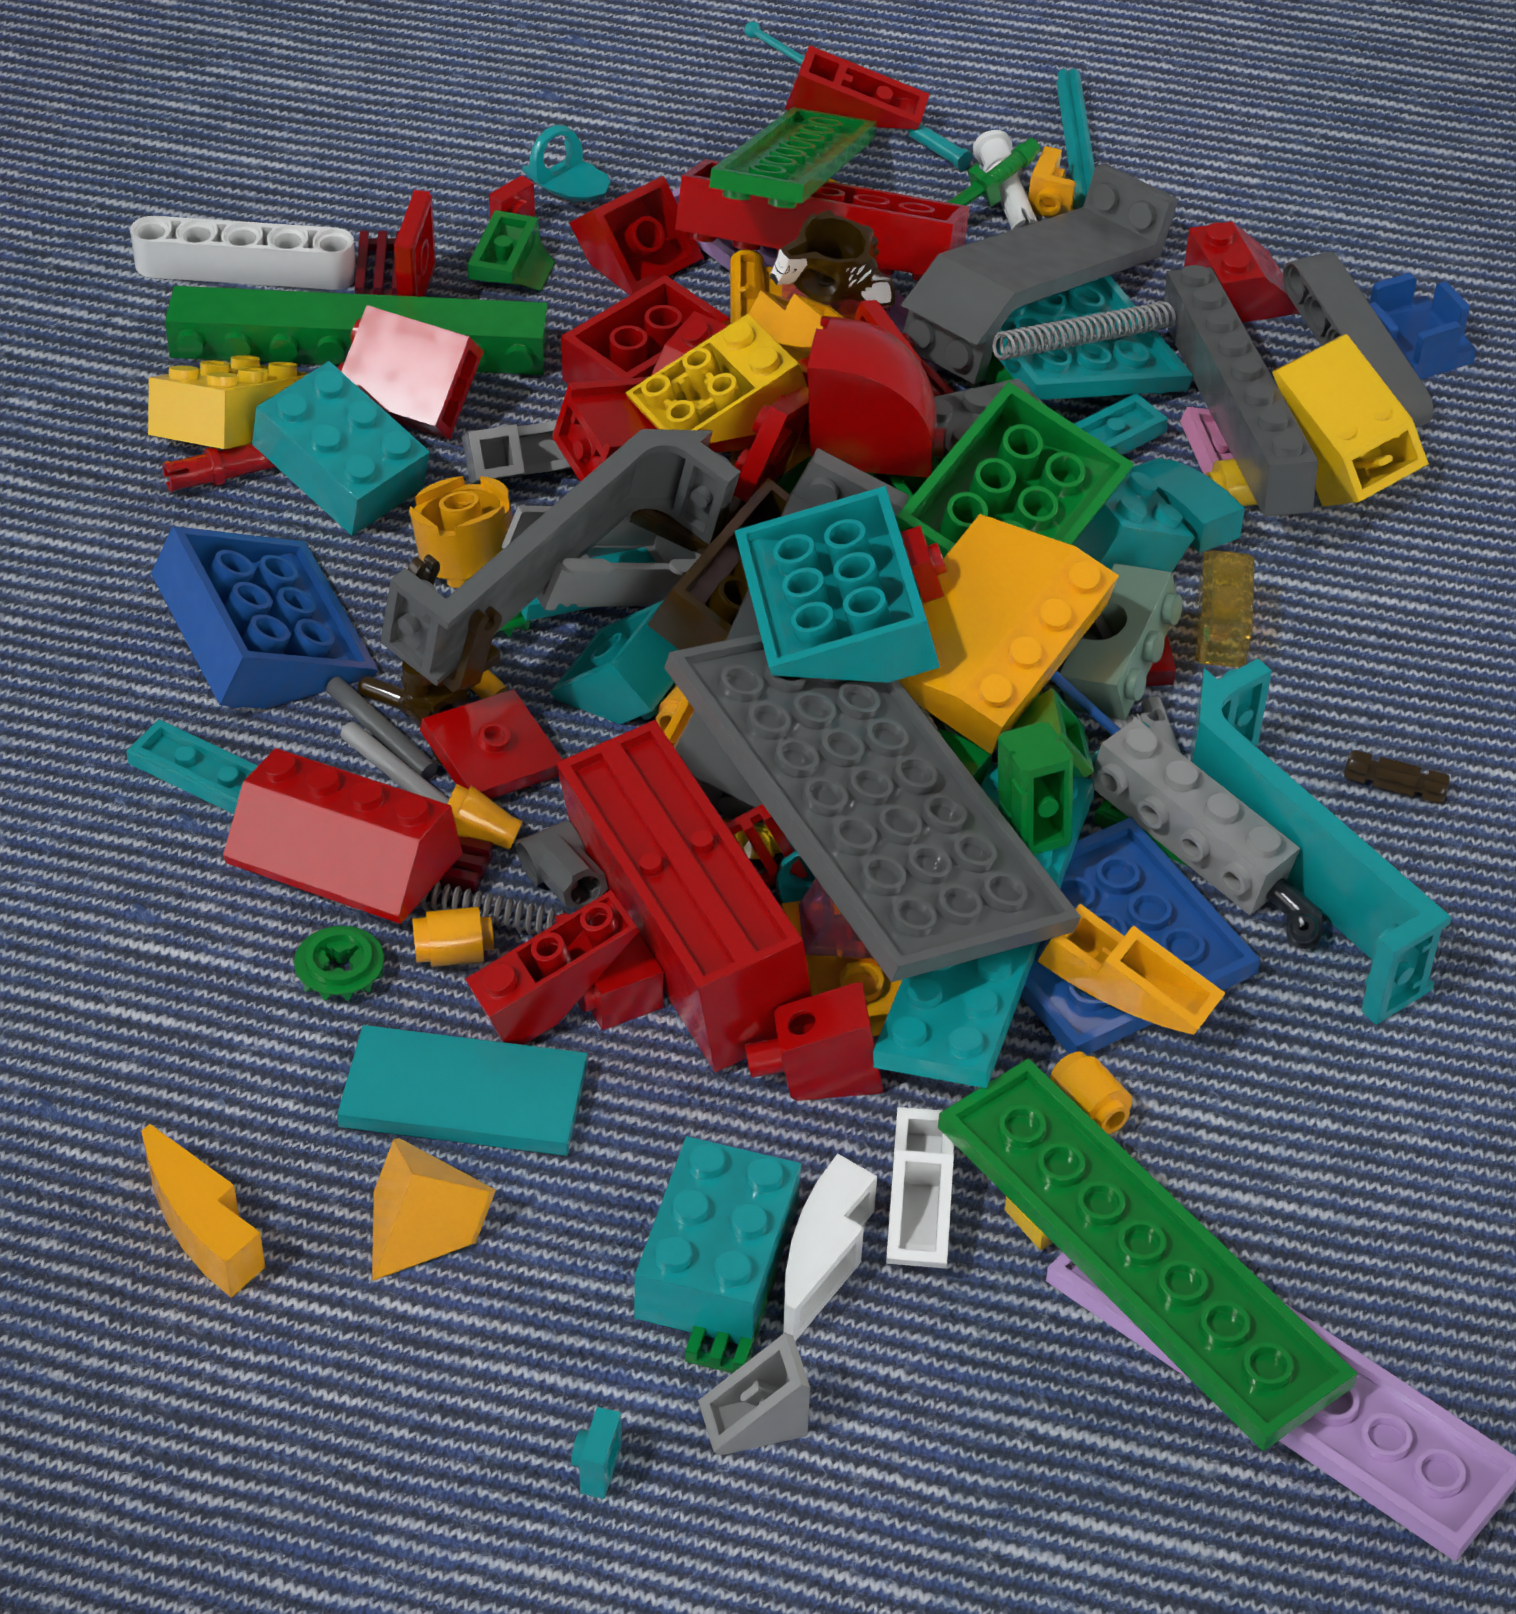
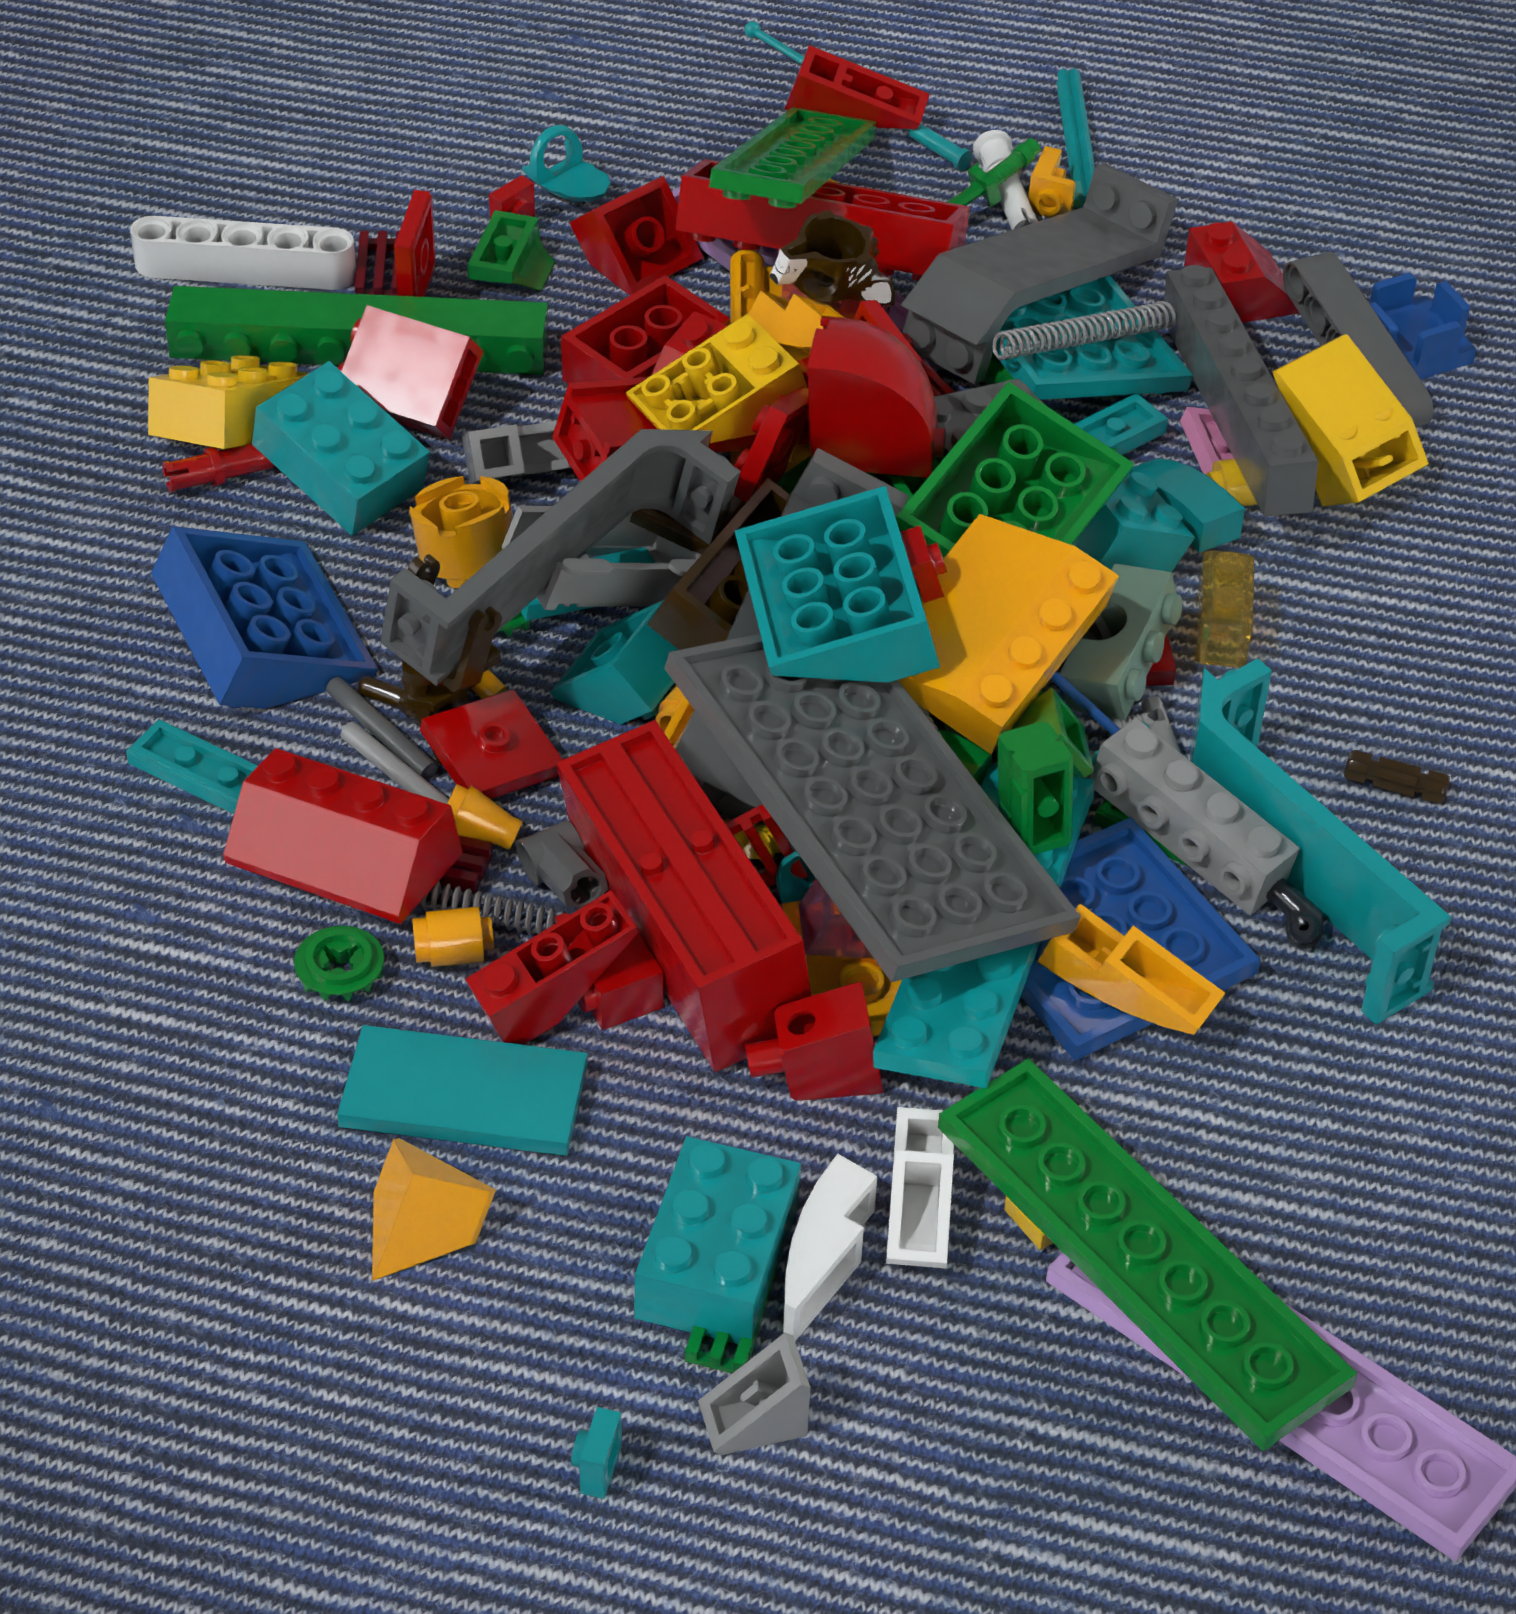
light orange slope [141,1124,265,1298] -> none
light orange brick [1050,1051,1132,1134] -> none

